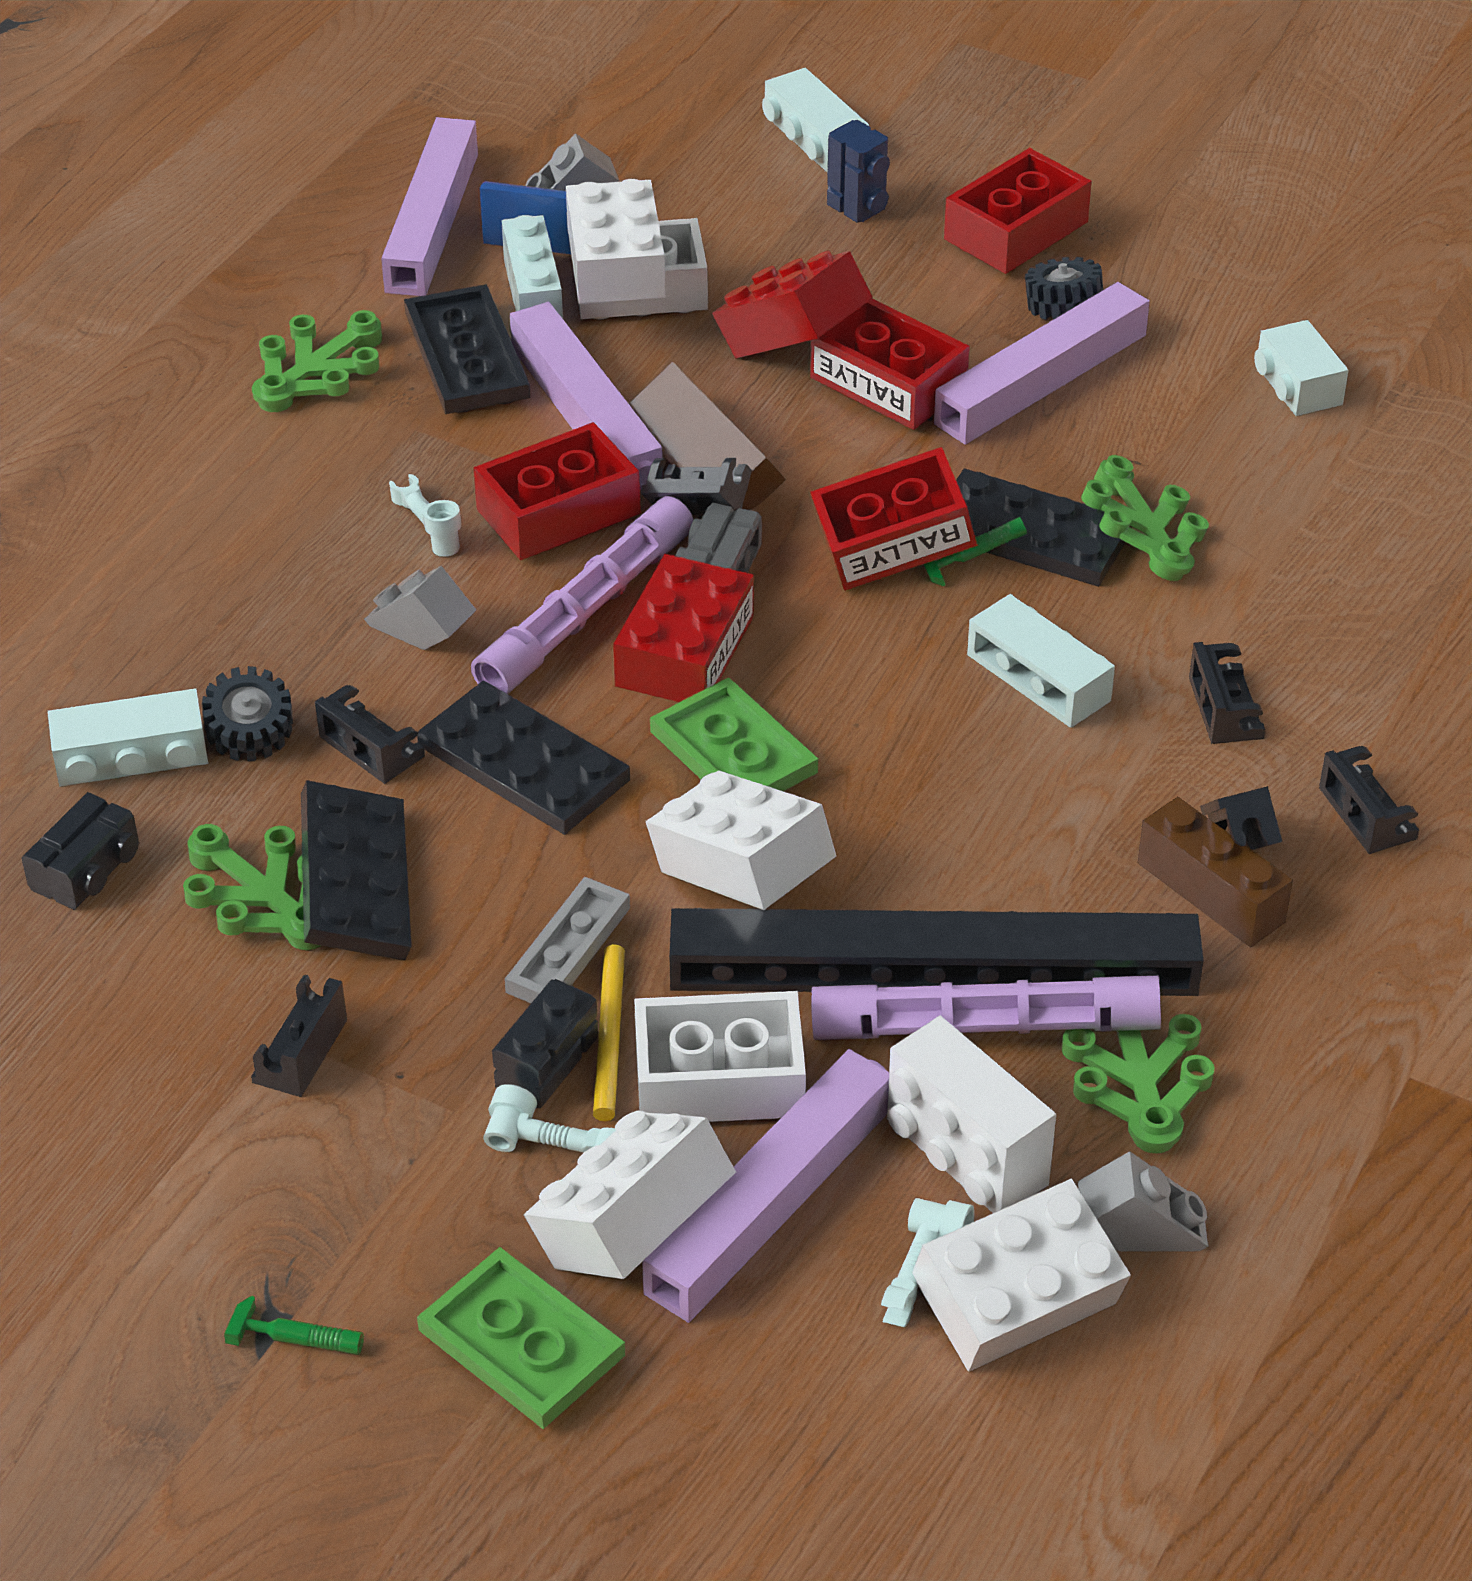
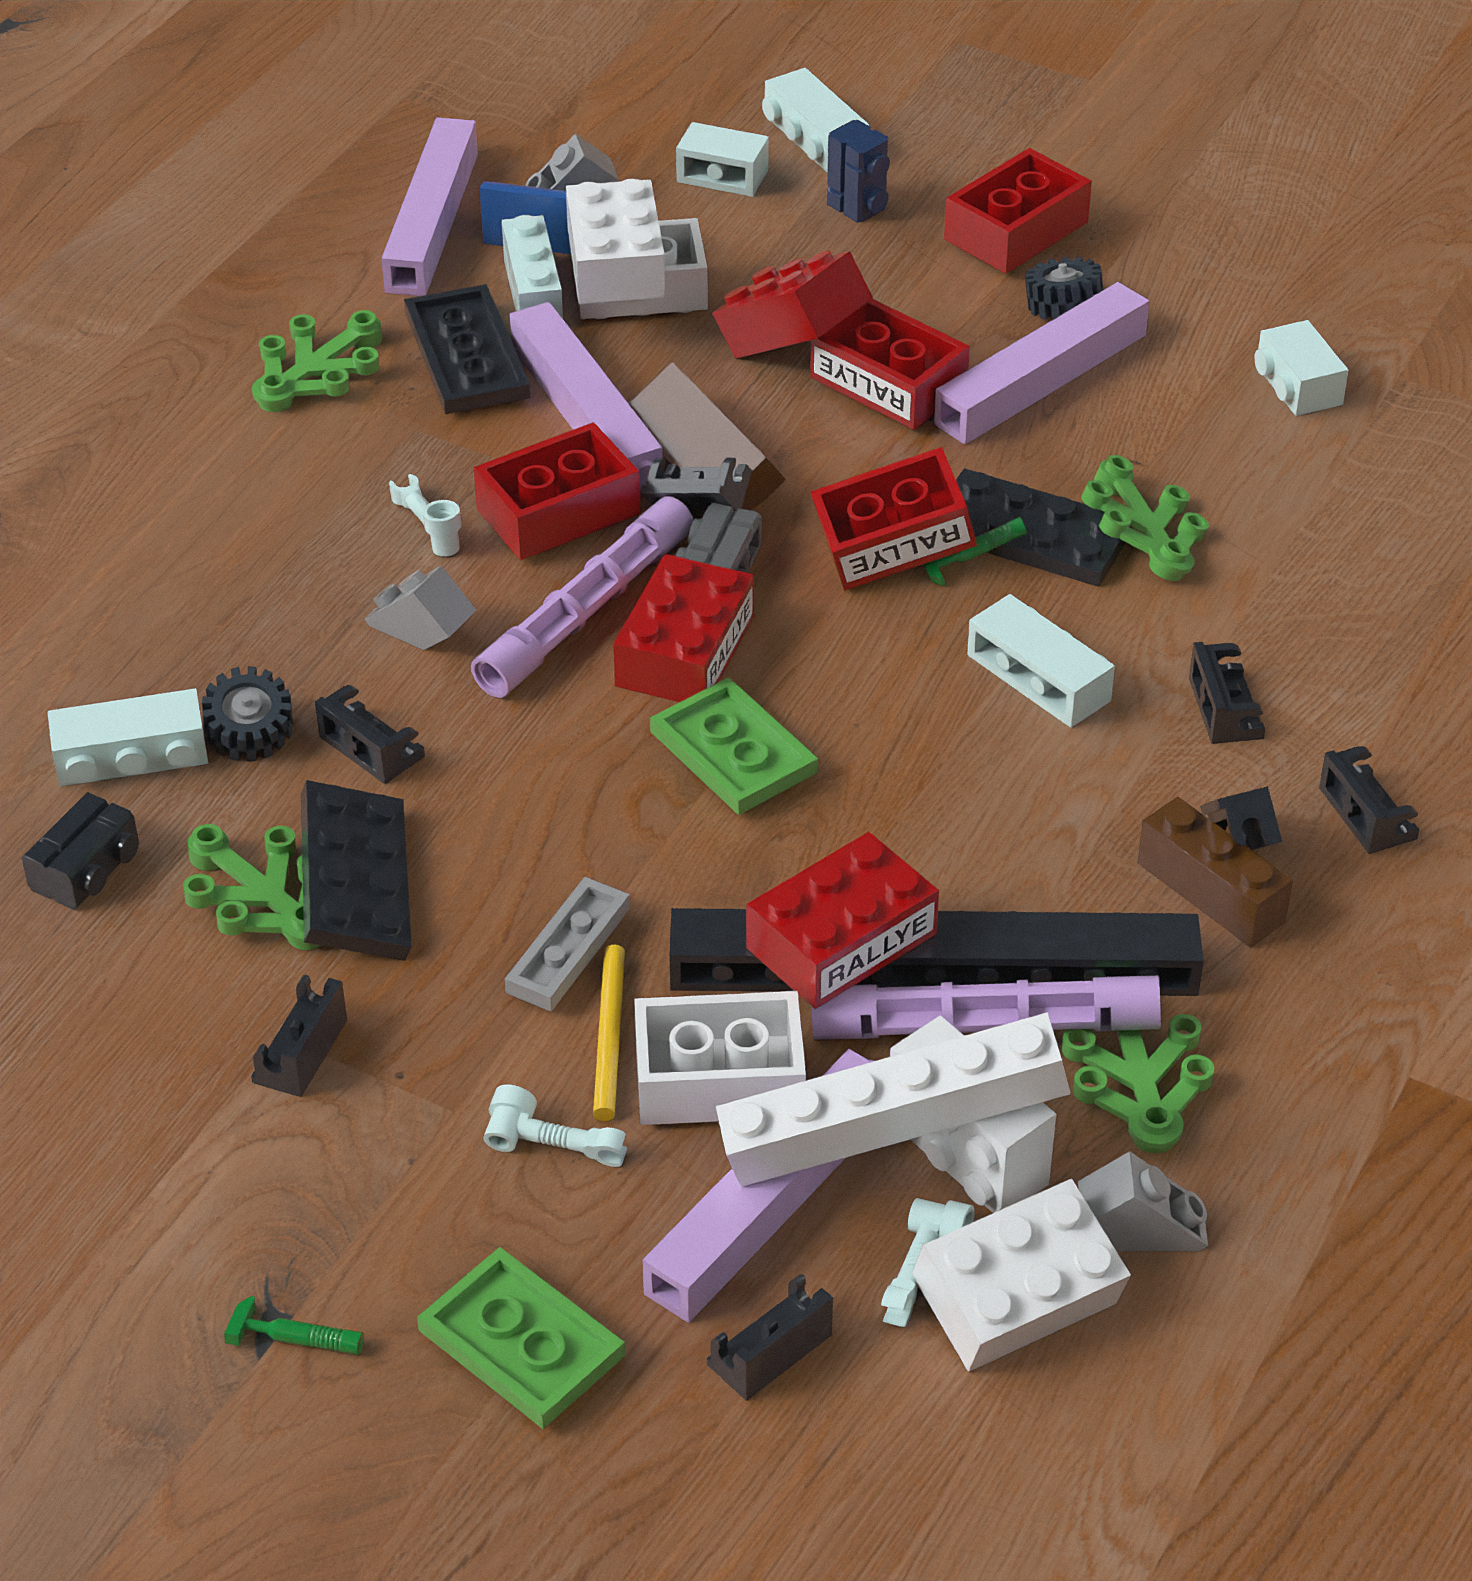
black plate [417,680,630,835] -> none
black brick [492,979,598,1109] -> none
white brick [524,1111,736,1279] -> none
white brick [646,770,836,910] -> none
none -> light aqua brick [676,122,769,197]
none -> black hinge [707,1274,833,1401]
none -> white brick [715,1012,1071,1187]
none -> red brick [746,831,939,1009]

